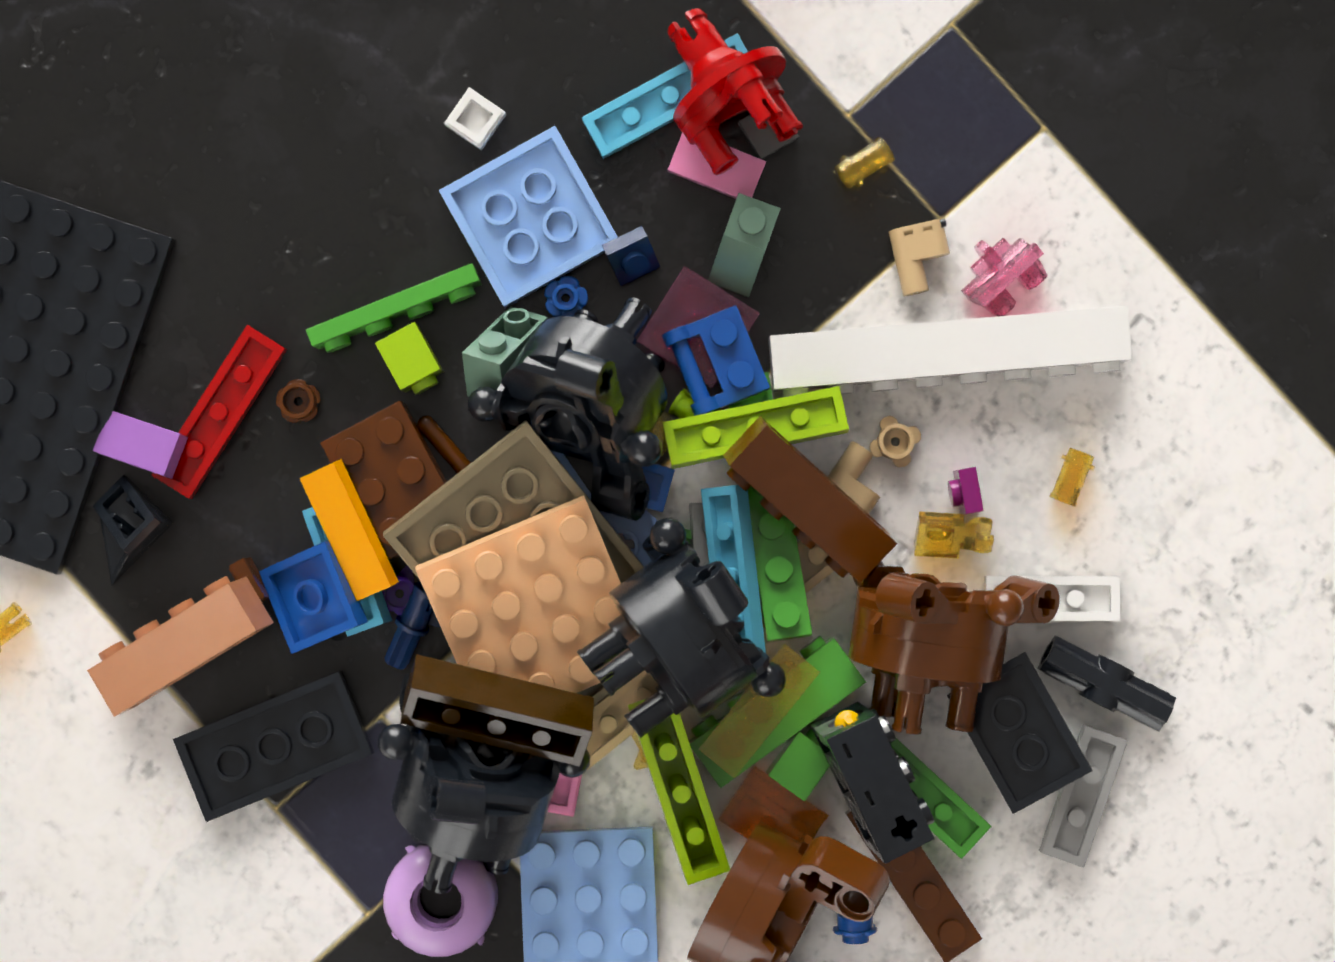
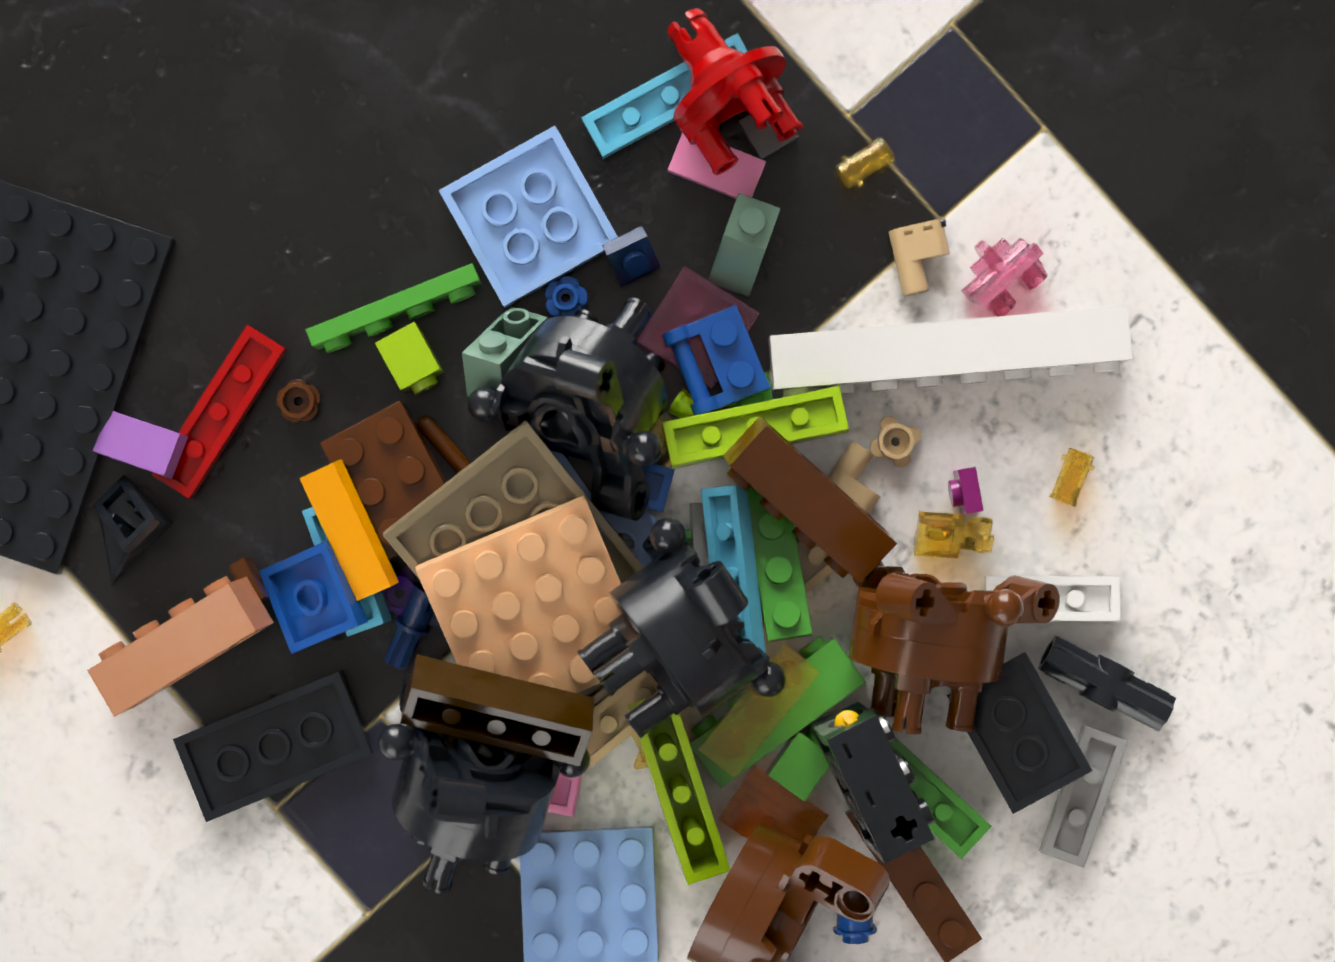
lavender piece [383,845,498,957] -> none
white tile [444,87,507,151] -> none

